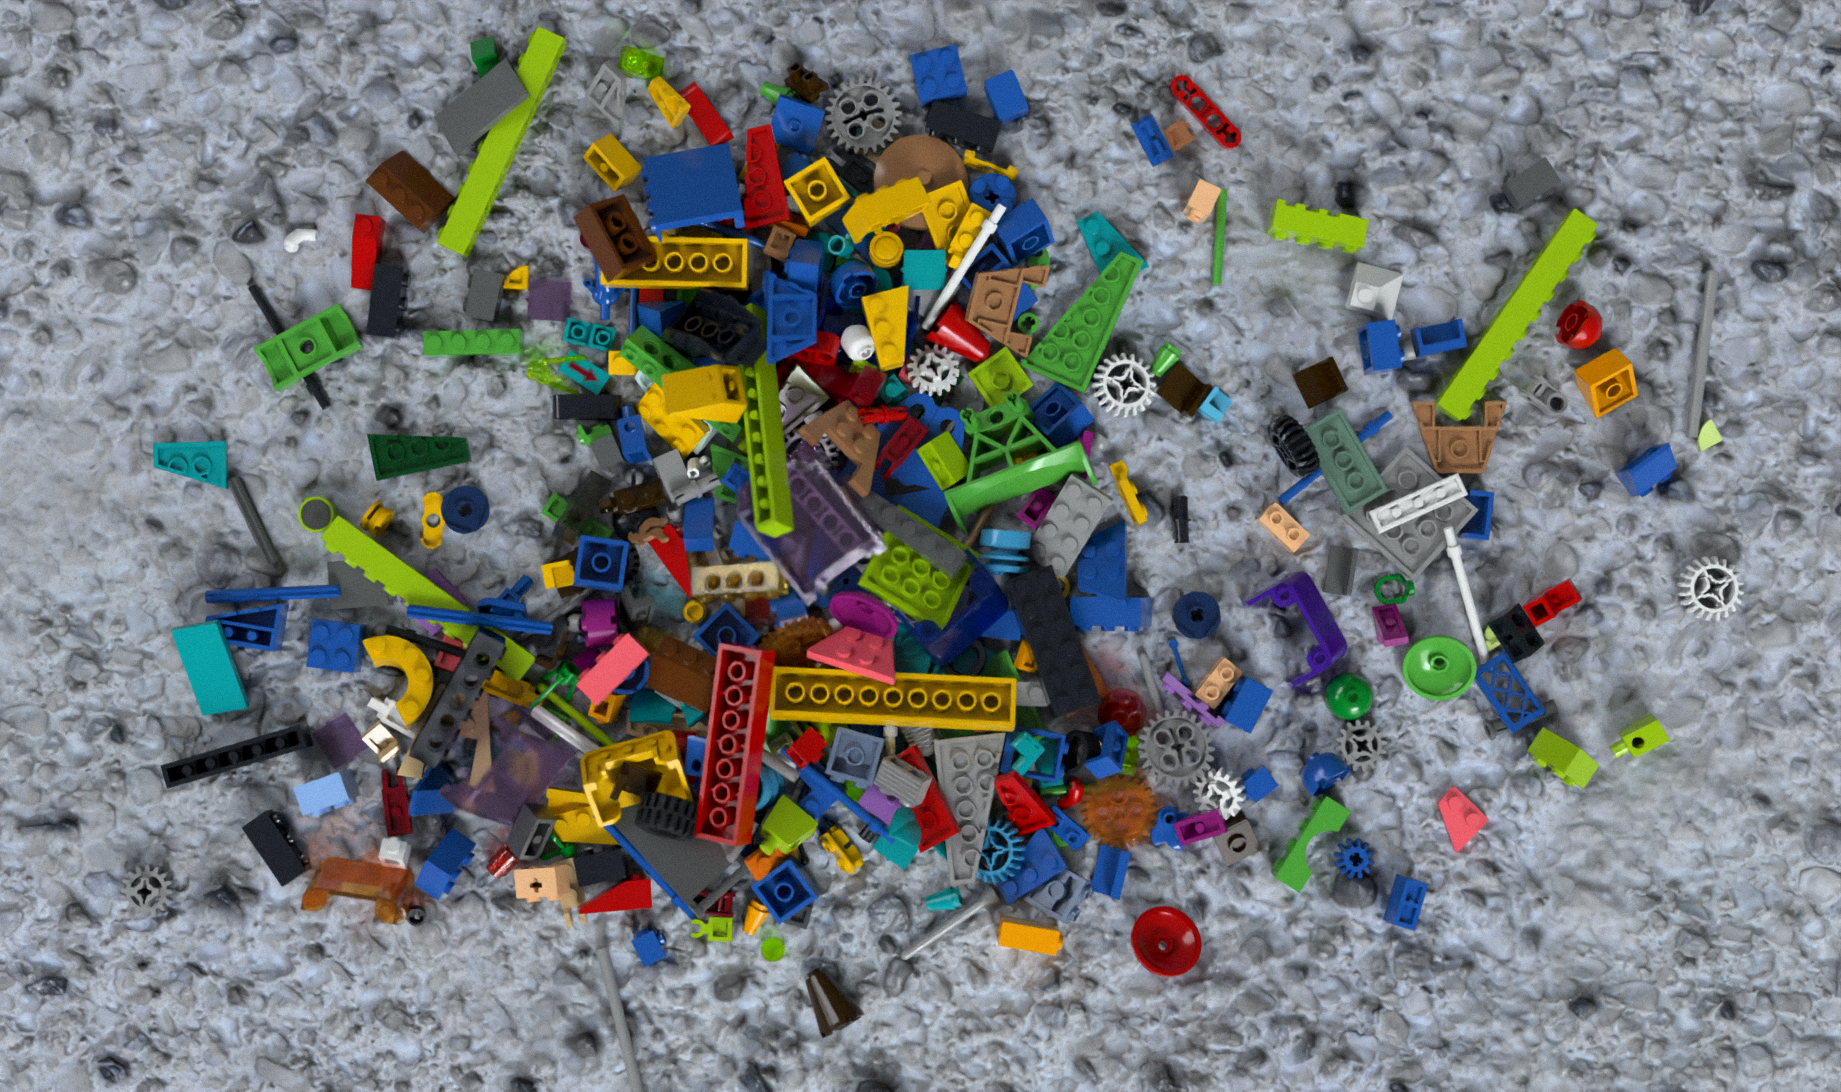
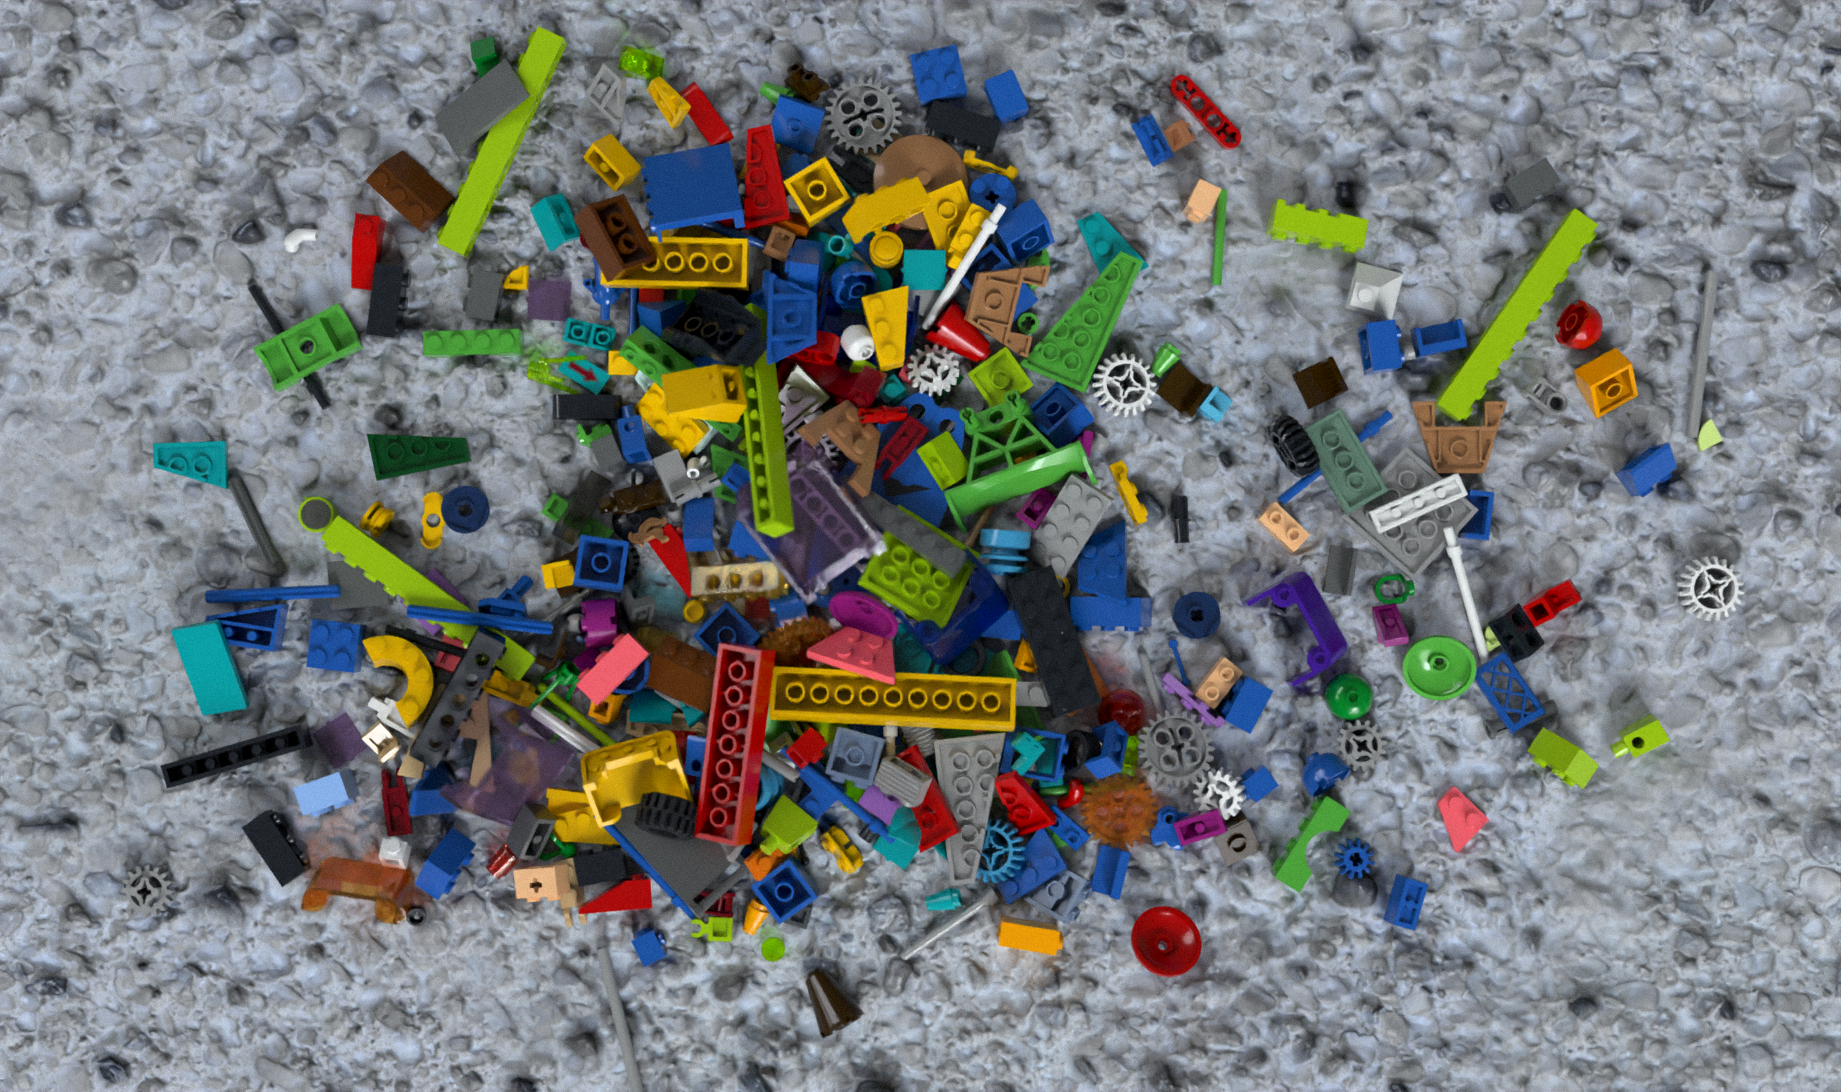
dark brown piece [610,761,663,801] -> none
none -> teal panel [530,193,581,251]

